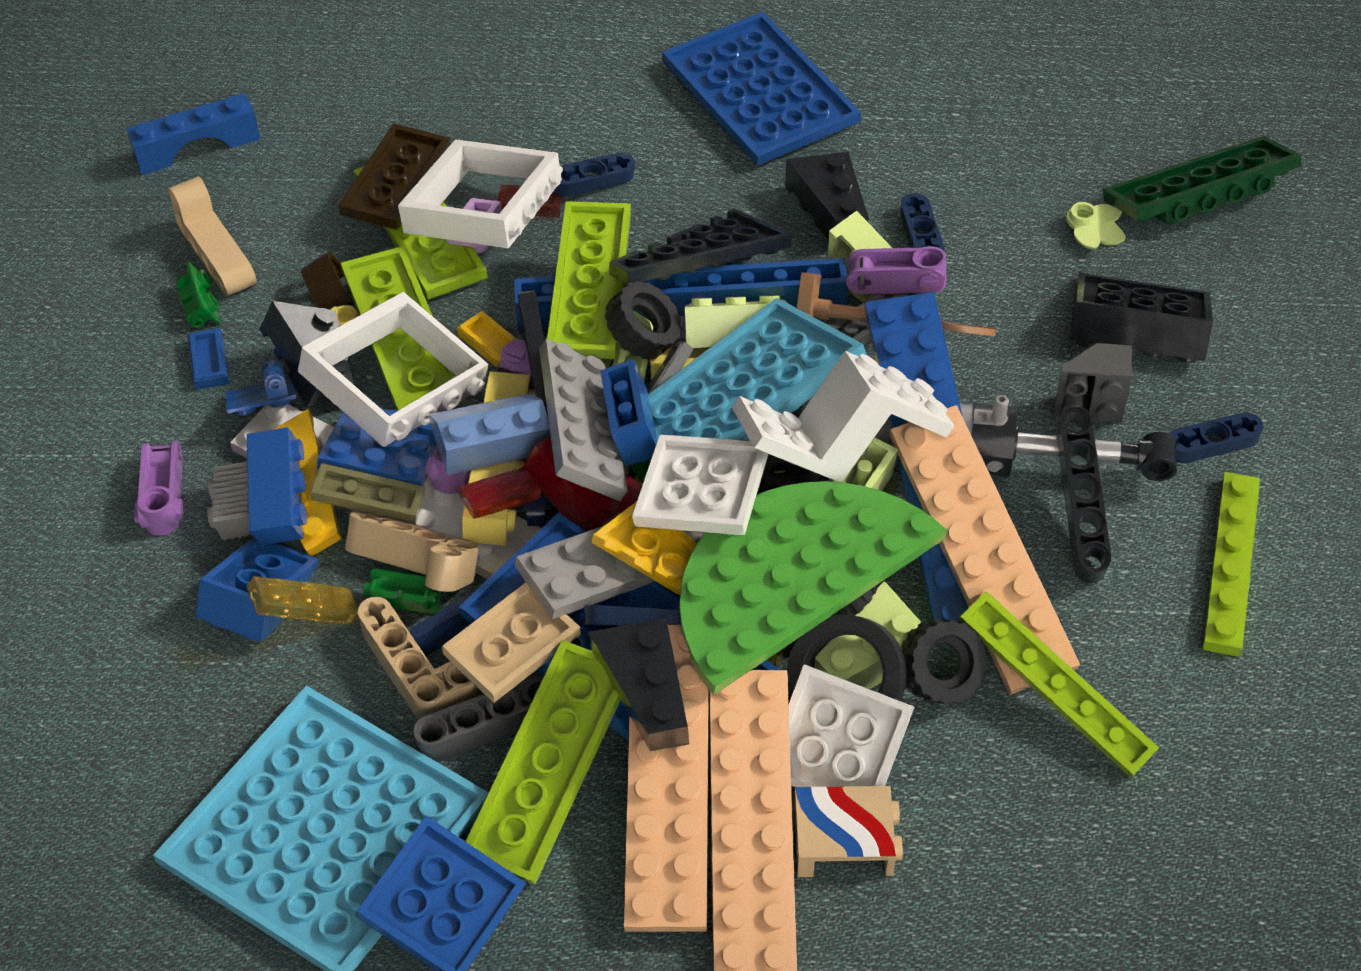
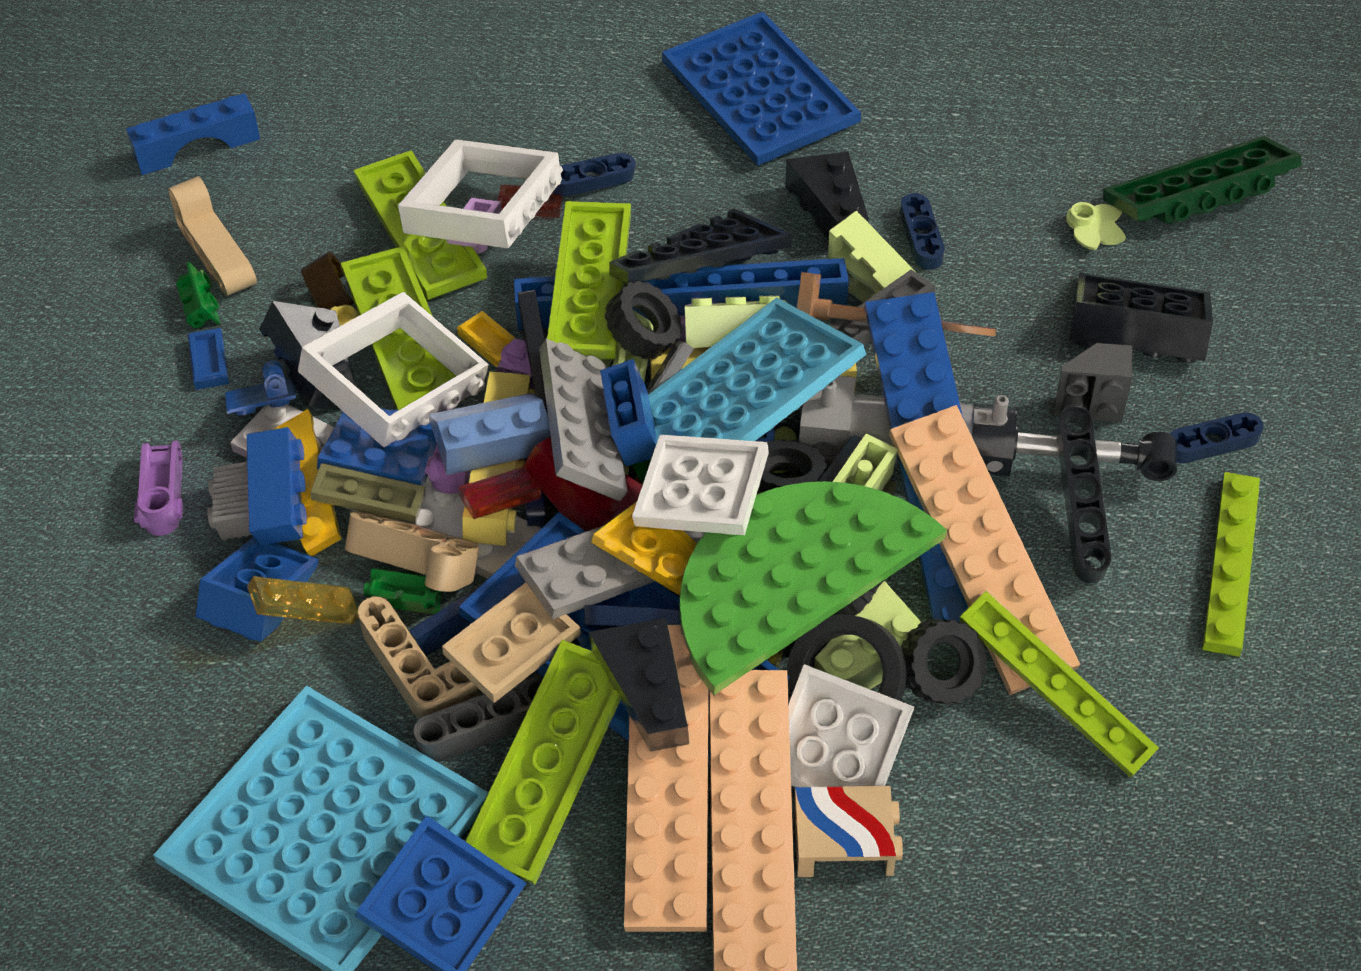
dark brown plate [338,123,451,230] -> none
white bracket [732,351,955,482] -> none
medium lavender piece [846,246,947,294] -> none

